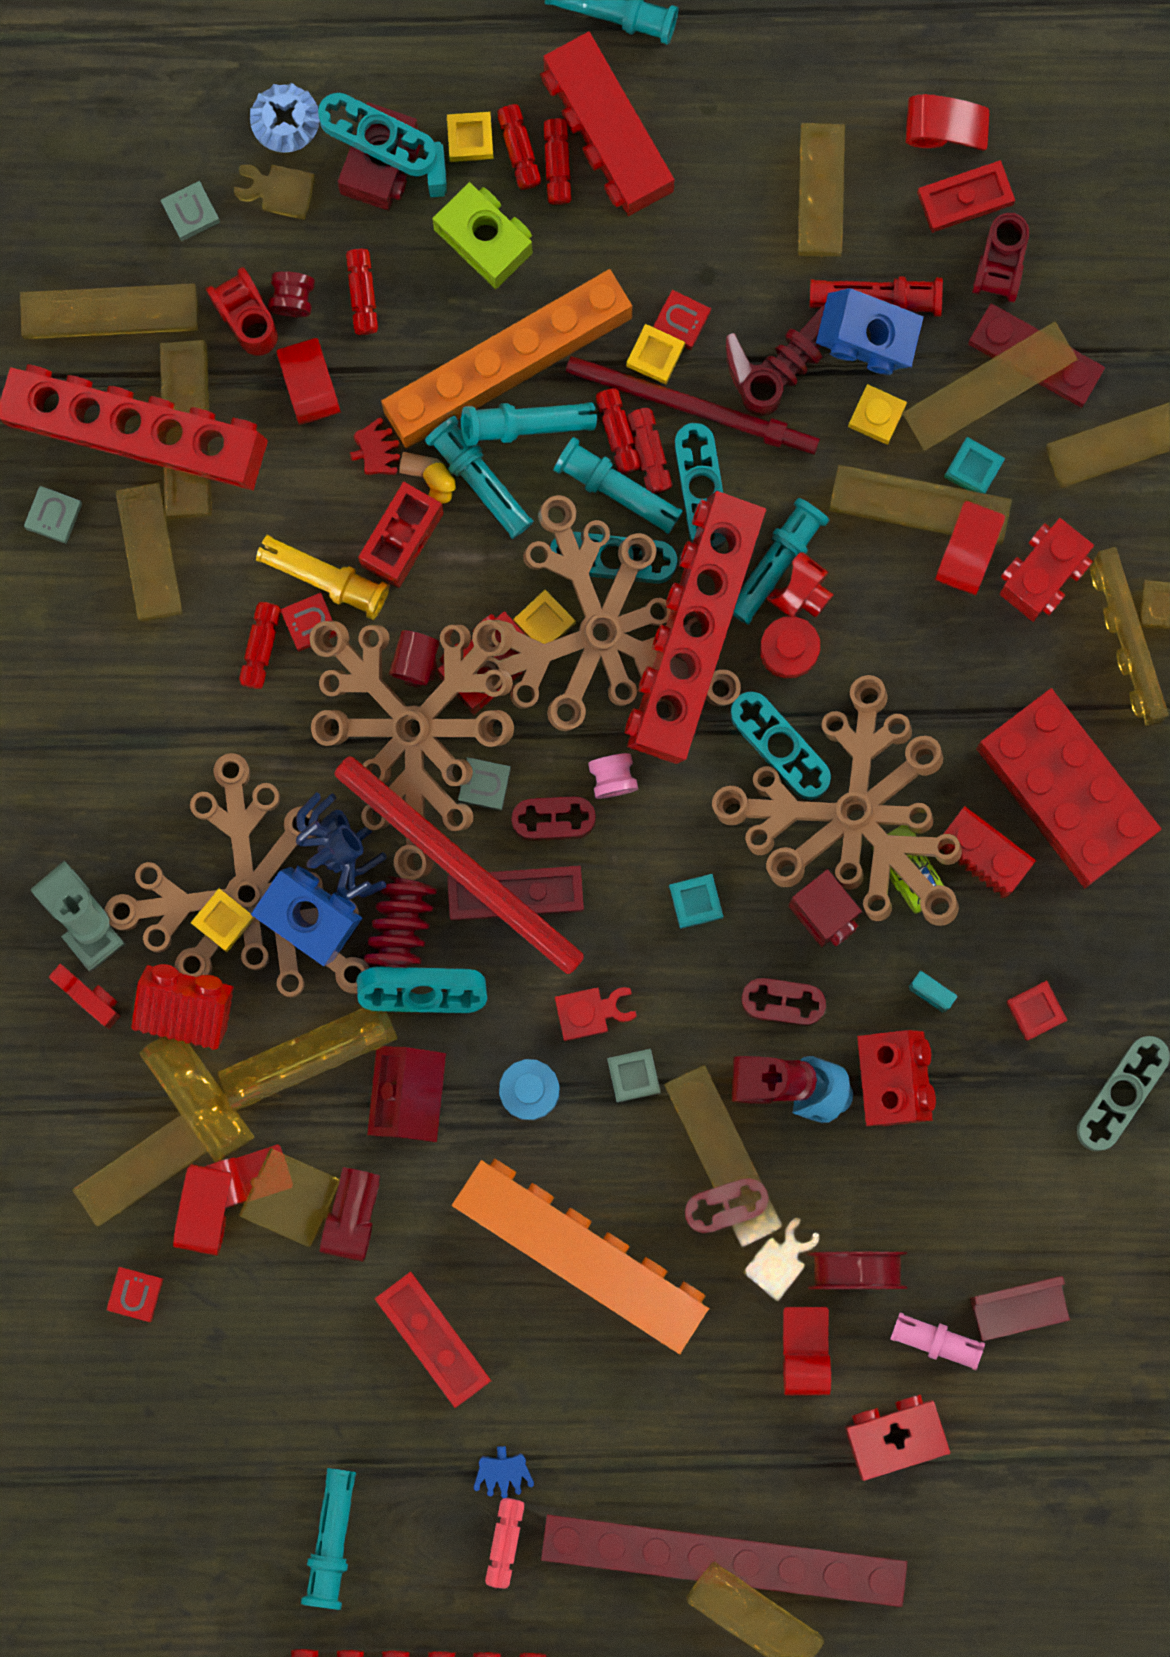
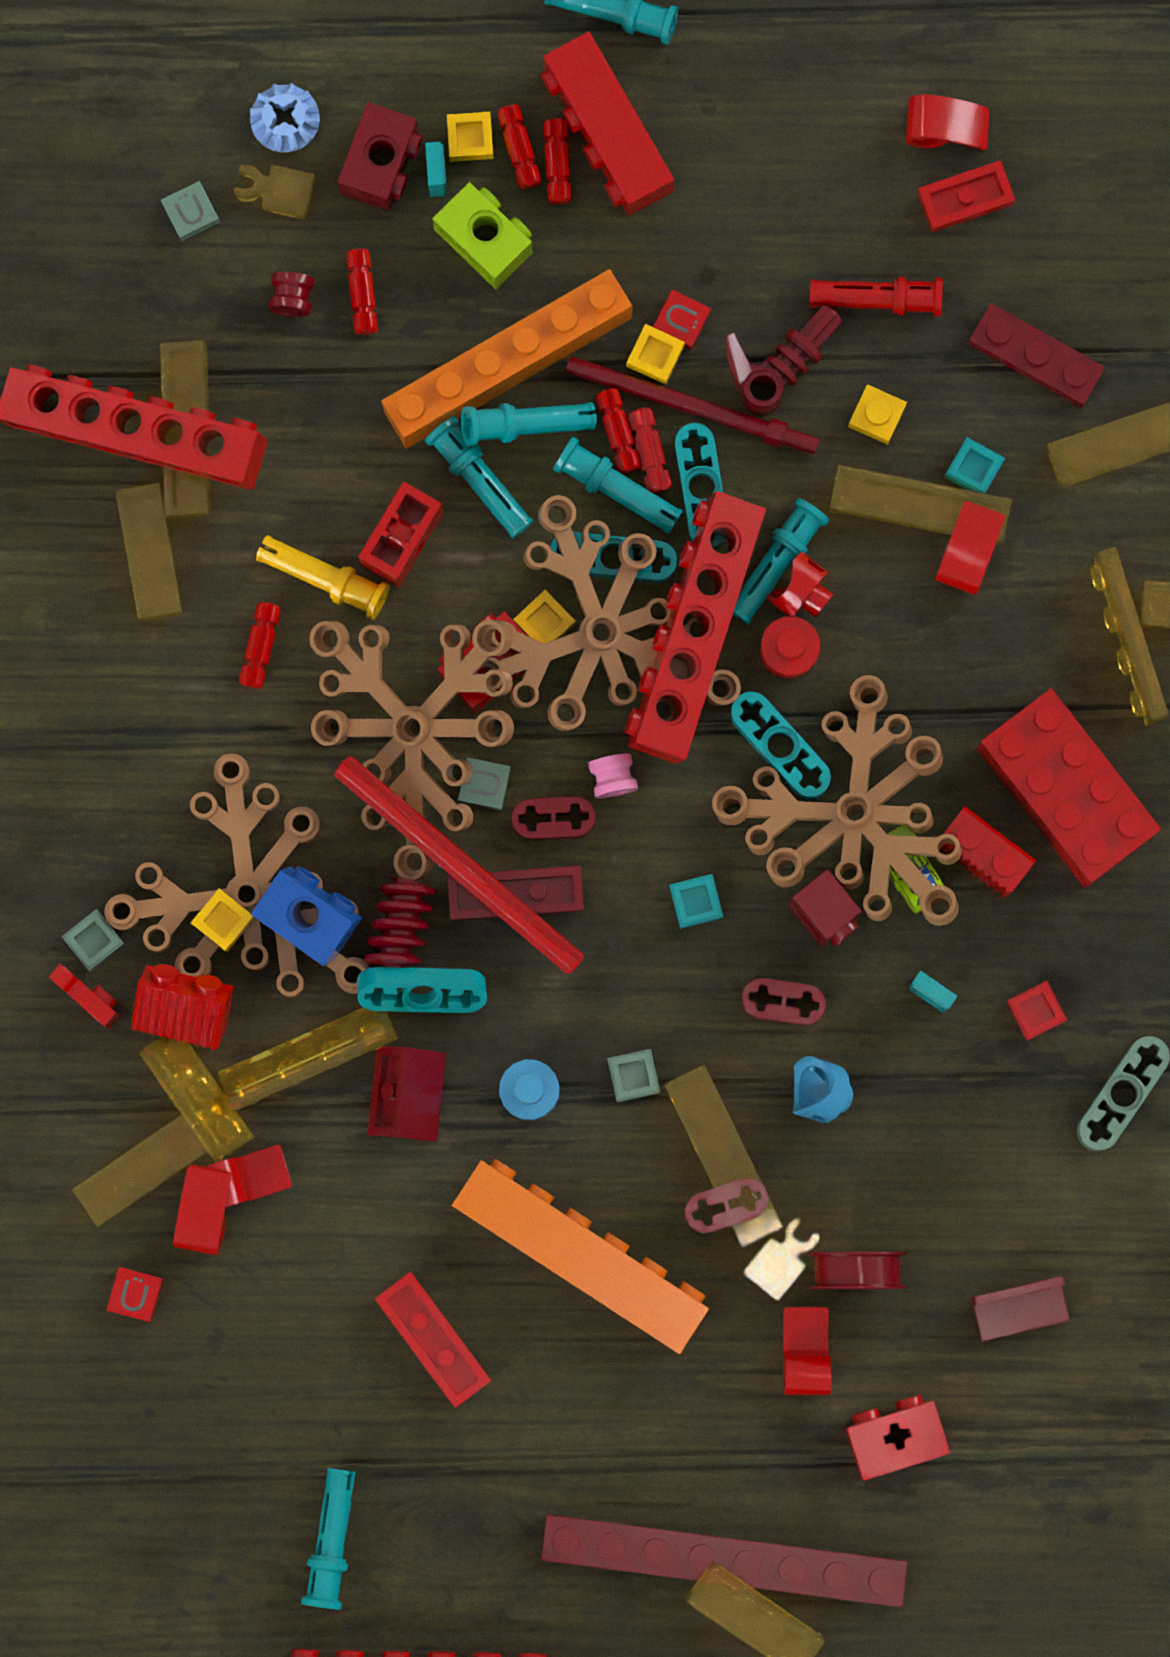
clear yellow plate [20,284,198,339] -> none
sand green tile [24,486,82,544] -> none
sand green piece [30,861,109,944] -> none
red piece [205,267,278,356] -> none
clear yellow piece [239,1148,340,1247] -> none
red panel [276,338,341,425] -> none
red tile [280,593,337,652] -> none
dark blue animal [296,792,387,900] -> none
teal beam [318,93,437,176] -> none
dark red piece [320,1167,381,1262] -> none
red piece [350,418,400,475] -> none
dark red piece [389,630,440,688] -> none
arm [399,452,456,504] -> none
blue piece [474,1446,534,1498] -> none
coral axle [485,1498,524,1589] -> none
red plate [555,987,637,1042] -> none
dark red piece [732,1056,817,1104] -> none
clear yellow plate [798,123,845,257] -> none
blue brick [816,288,924,375] -> none
red brick [857,1030,936,1126] -> none
bright pink pin [890,1313,985,1371] -> none
clear yellow plate [902,322,1078,451] -> none
dark red piece [972,213,1029,303] -> none
red brick [999,518,1094,622] -> none

